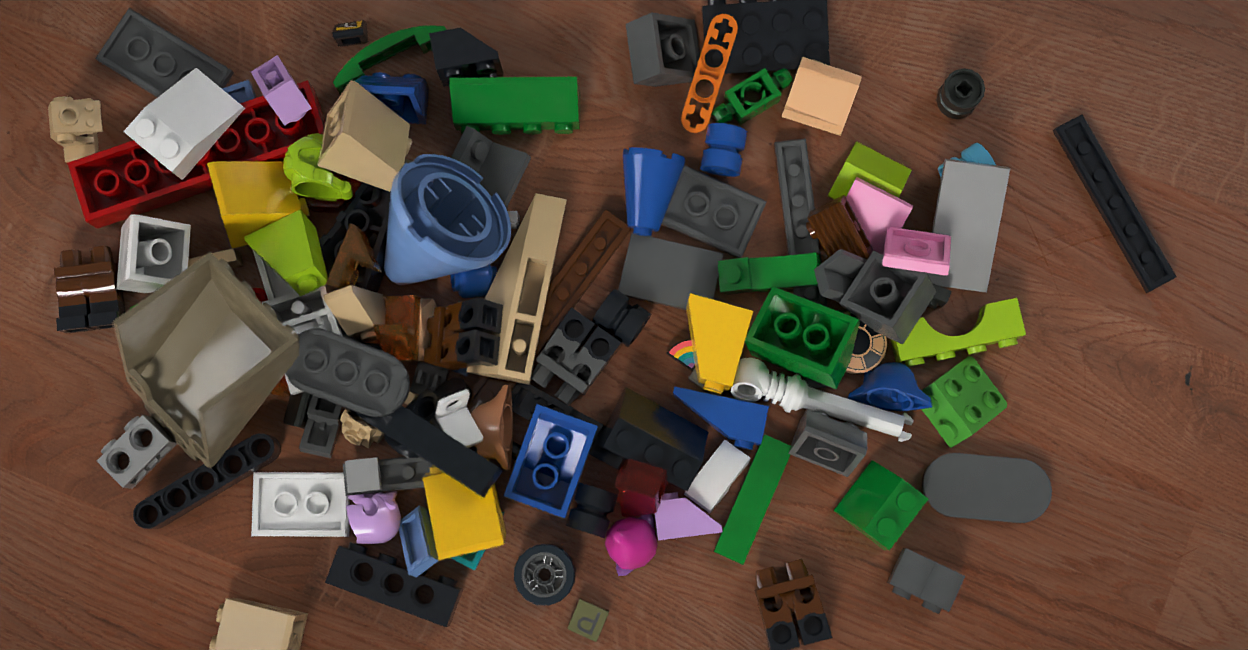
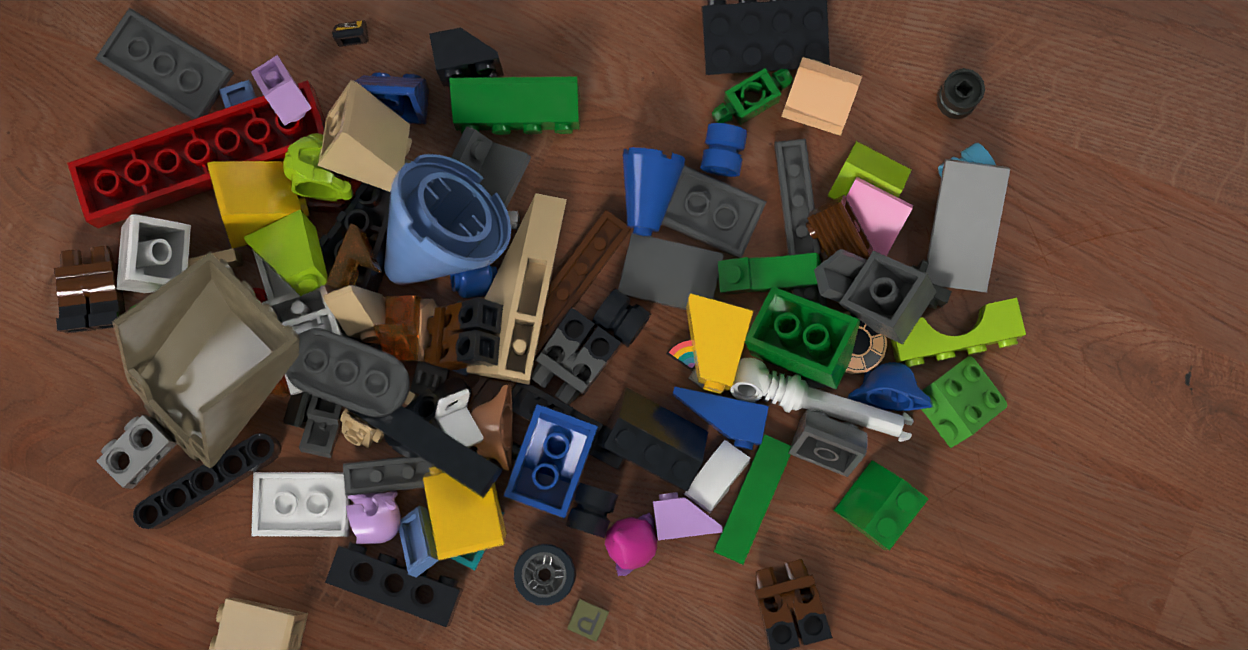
tan tile [48,96,103,163] -> none
white slope [123,68,245,180] -> none
green slope [333,25,446,95] -> none
light grey tile [345,457,382,493] -> none
clear red slope [615,459,668,518] -> none
dark grey slope [626,12,700,87] -> none
orange beam [681,14,738,133] -> none
bright pink tile [882,227,951,276] -> none
dark grey brick [887,548,965,614] -> none
dark grey tile [922,453,1052,523] -> none
black tile [1053,114,1177,293] -> none

